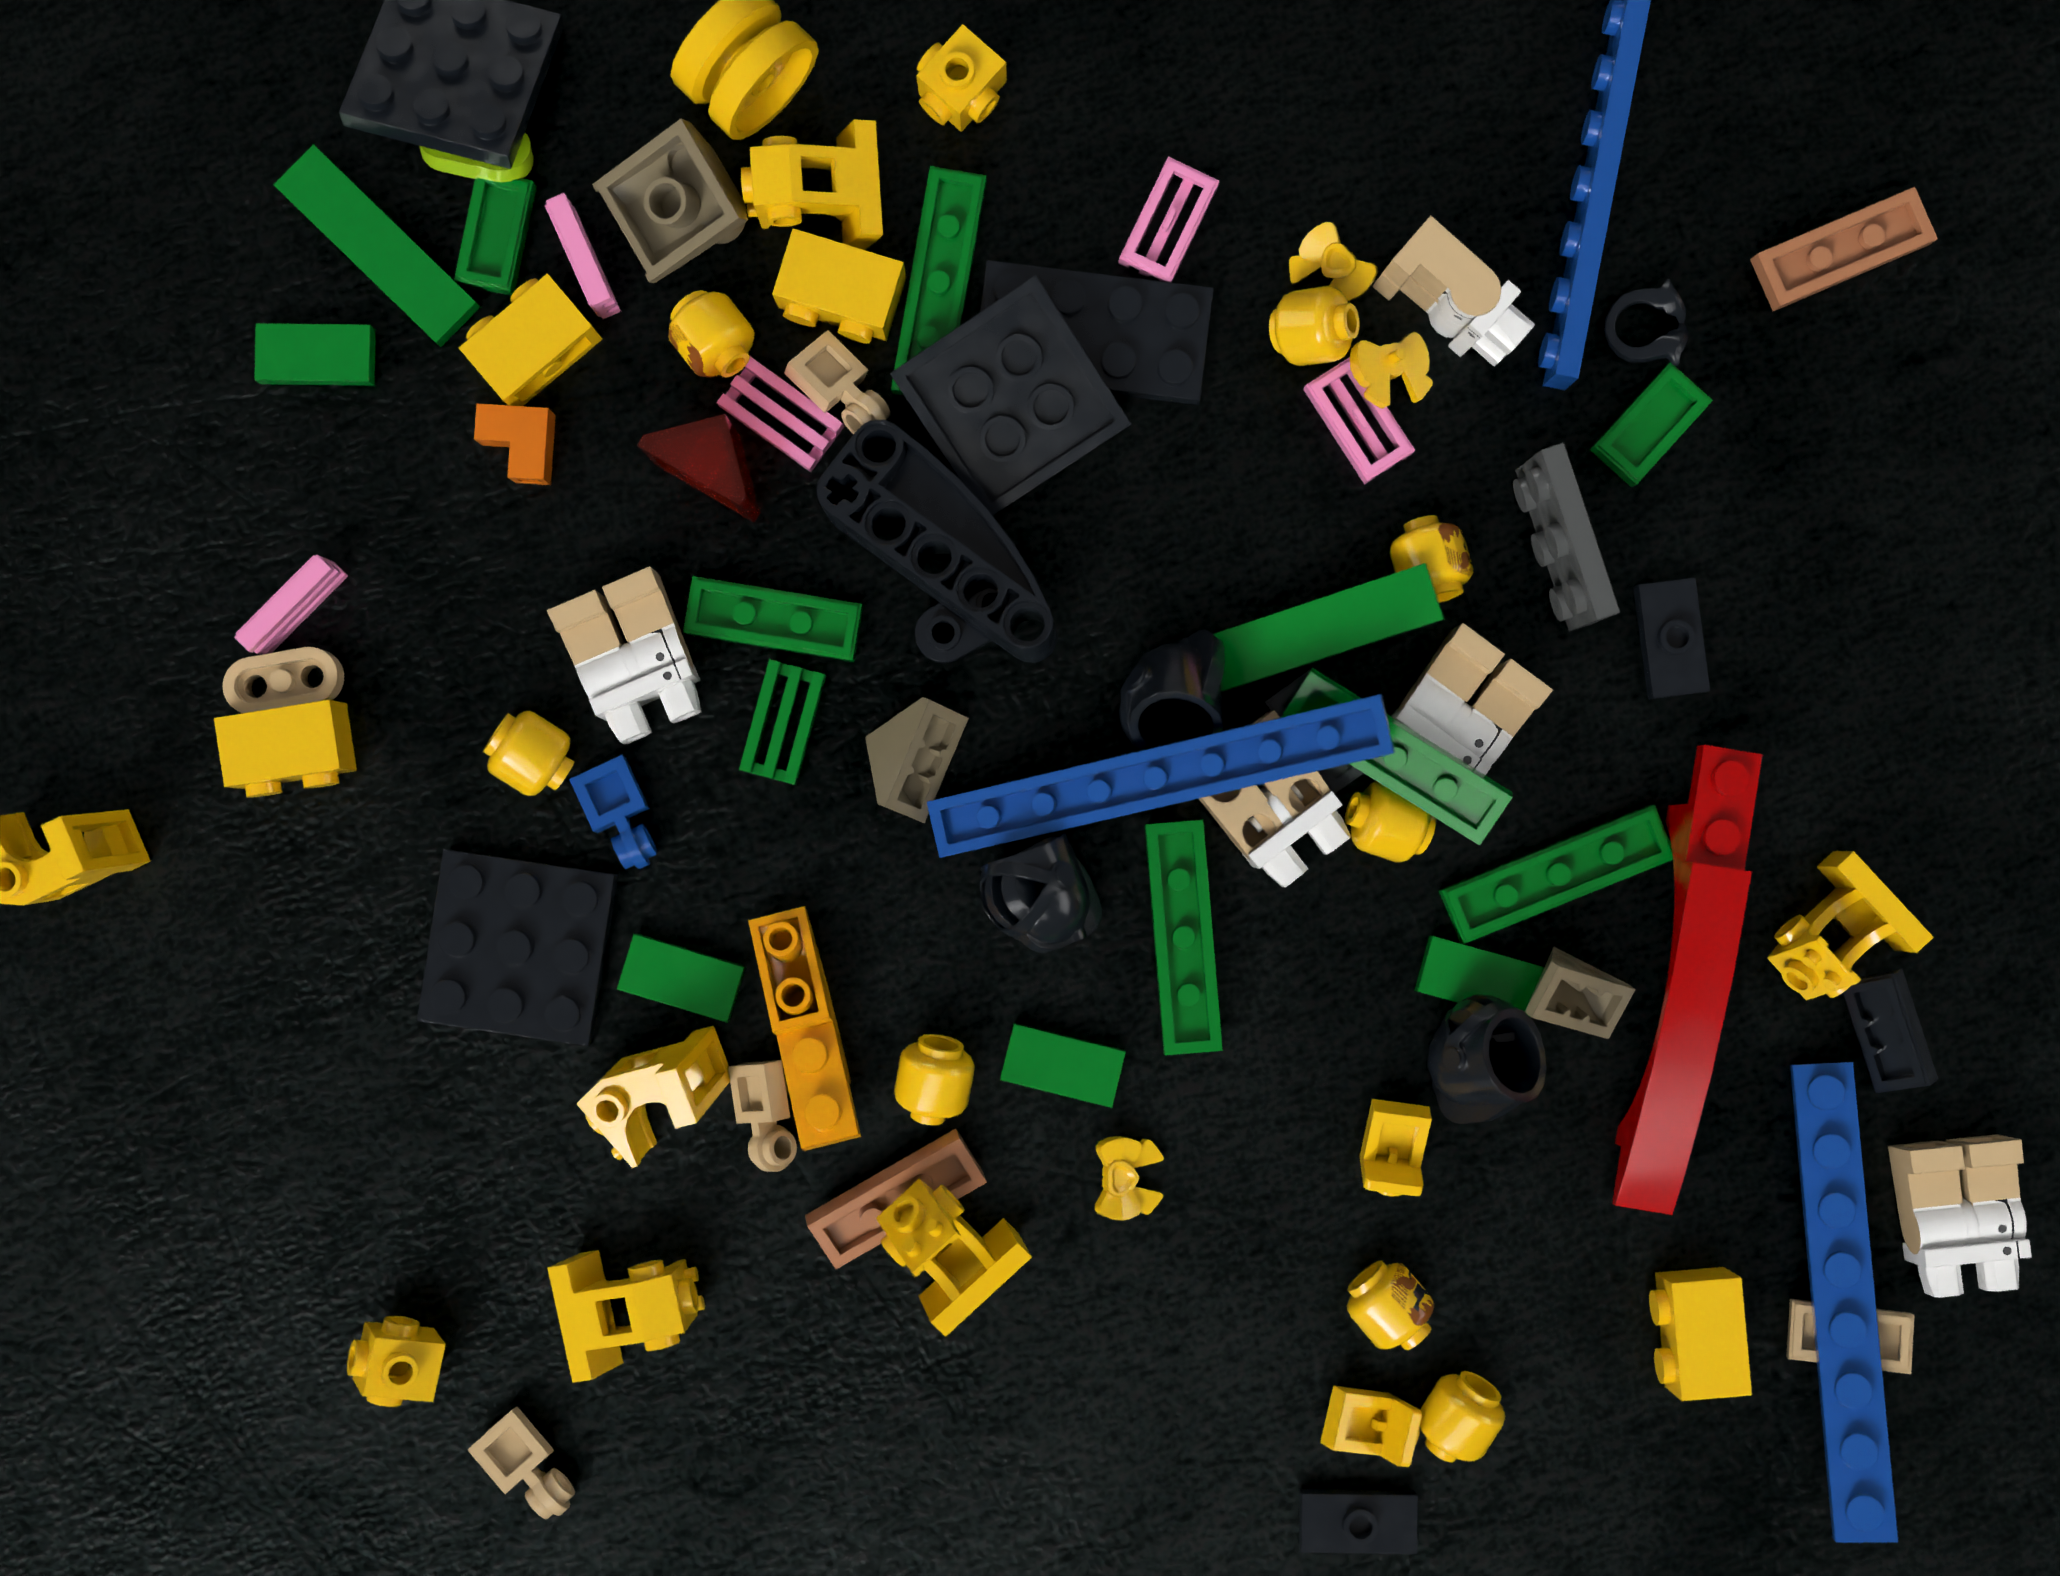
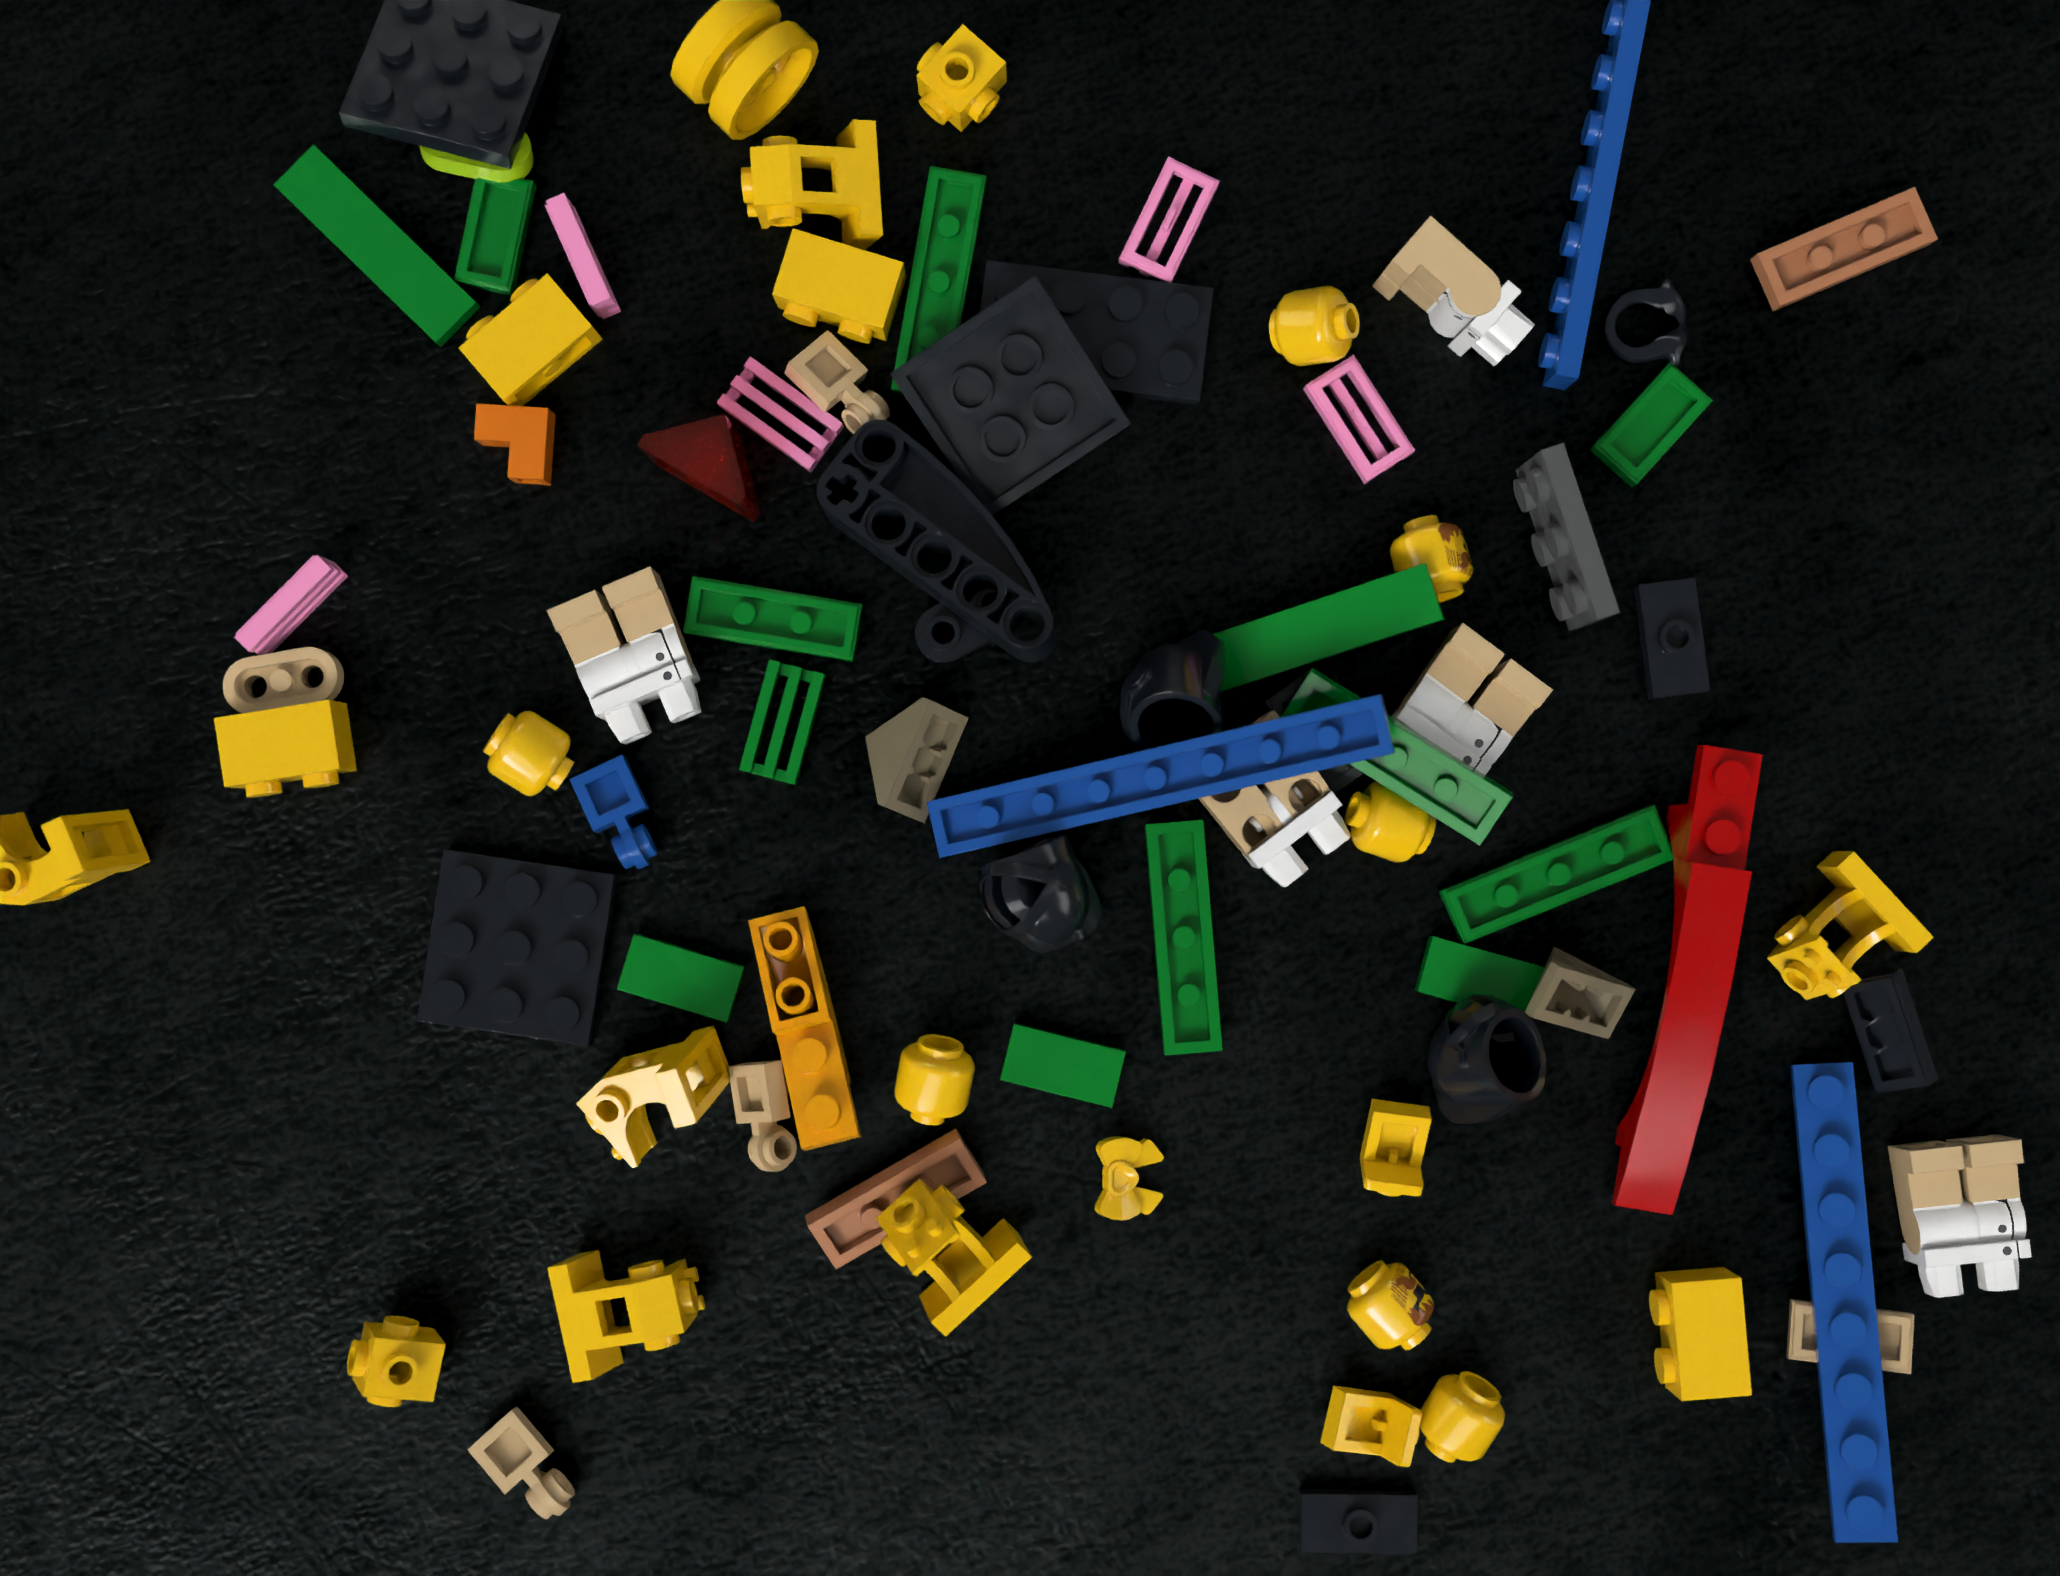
green tile [254,323,376,386] -> none
dark tan slope [592,119,748,283] -> none
yellow head [668,290,755,378] -> none
yellow piece [1289,222,1378,301] -> none
yellow piece [1350,332,1433,409] -> none

